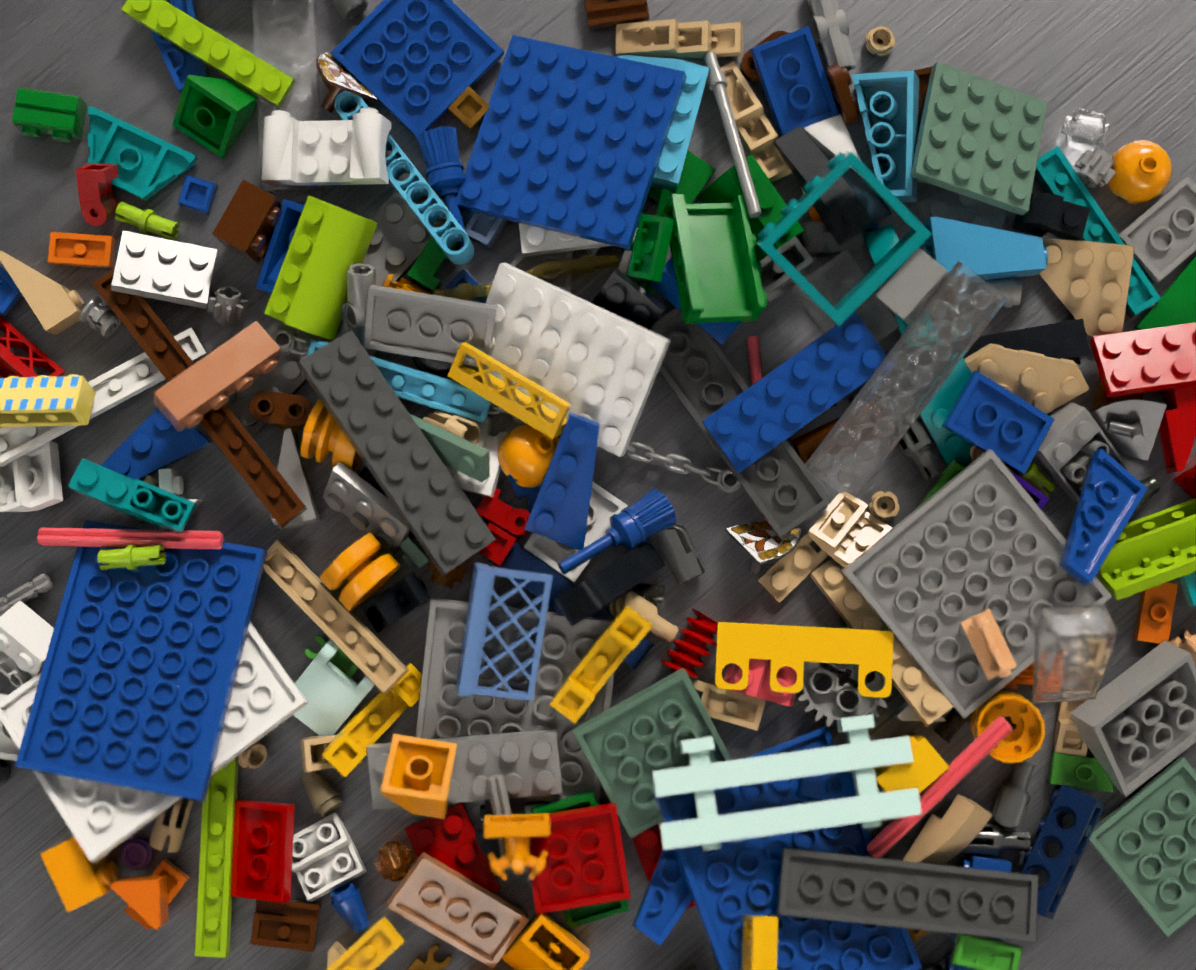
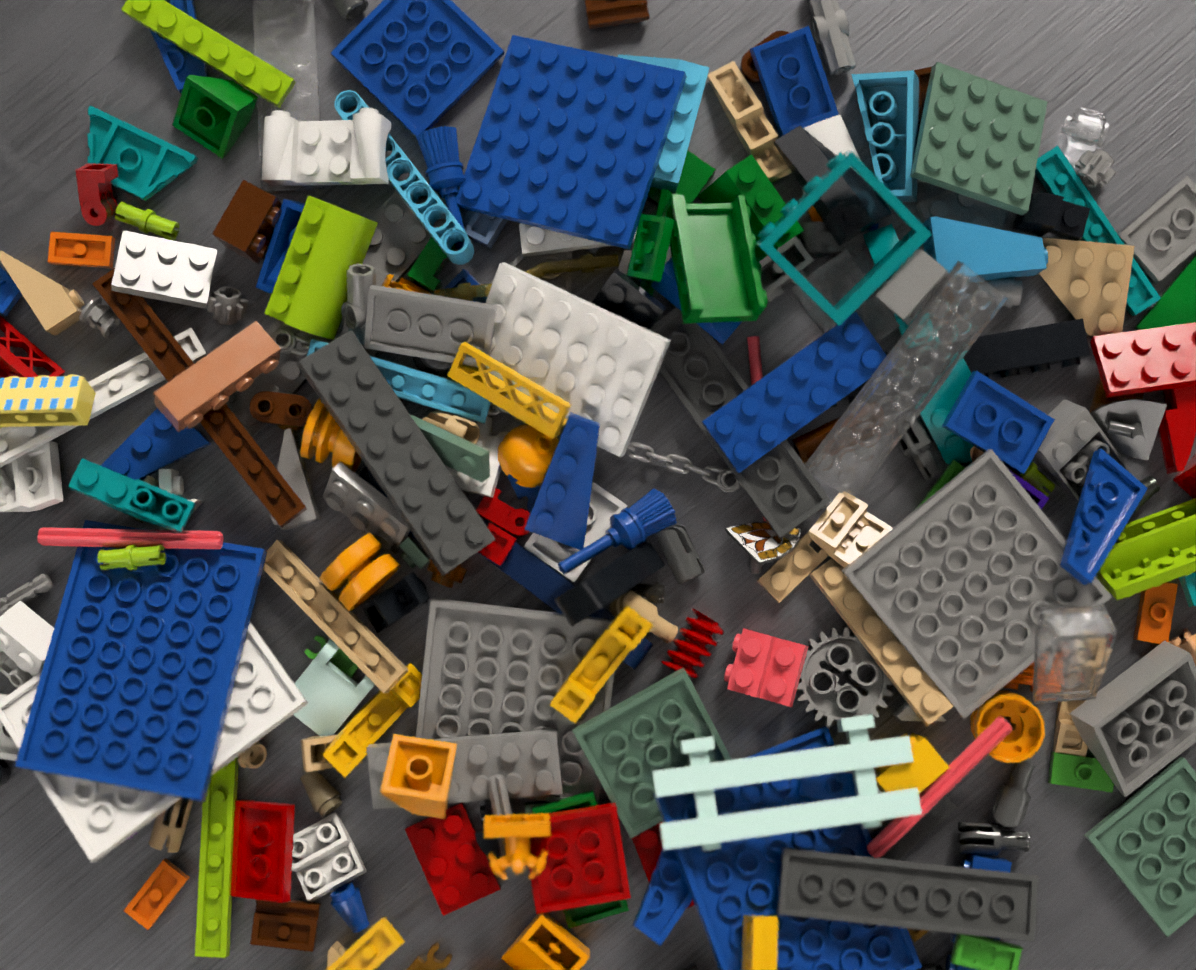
green brick [12,87,88,142] -> none
light orange brick [40,836,121,912] -> none
orange slope [109,874,169,931] -> none
medium lavender plate [121,838,153,870] -> none
blue tile [177,175,218,215] -> none
shield [316,52,377,112] -> none
clear orange gear [373,841,416,881] -> none
medium nougat plate [387,852,529,969] -> none
pearl gold plate [448,86,490,132] -> none
medium blue fence [456,563,553,701] -> none
tan slope [616,19,743,58] -> none
tan plate [689,677,766,731] -> none
light grey bar [704,52,762,218] -> none
yellow piece [715,622,894,698] -> none
reddish brown plate [824,64,860,126] -> none
tan plate [865,26,895,57] -> none
tan plate [869,491,900,521] -> none
tan slope [902,794,992,865] -> none
clear smoke pin [933,707,973,743] -> none
light nougat hinge [960,609,1017,680] -> none
tan plate [964,343,1090,414] -> none
dark blue brick [1021,784,1105,919] -> none
light orange cylinder [1108,140,1172,204] -> none

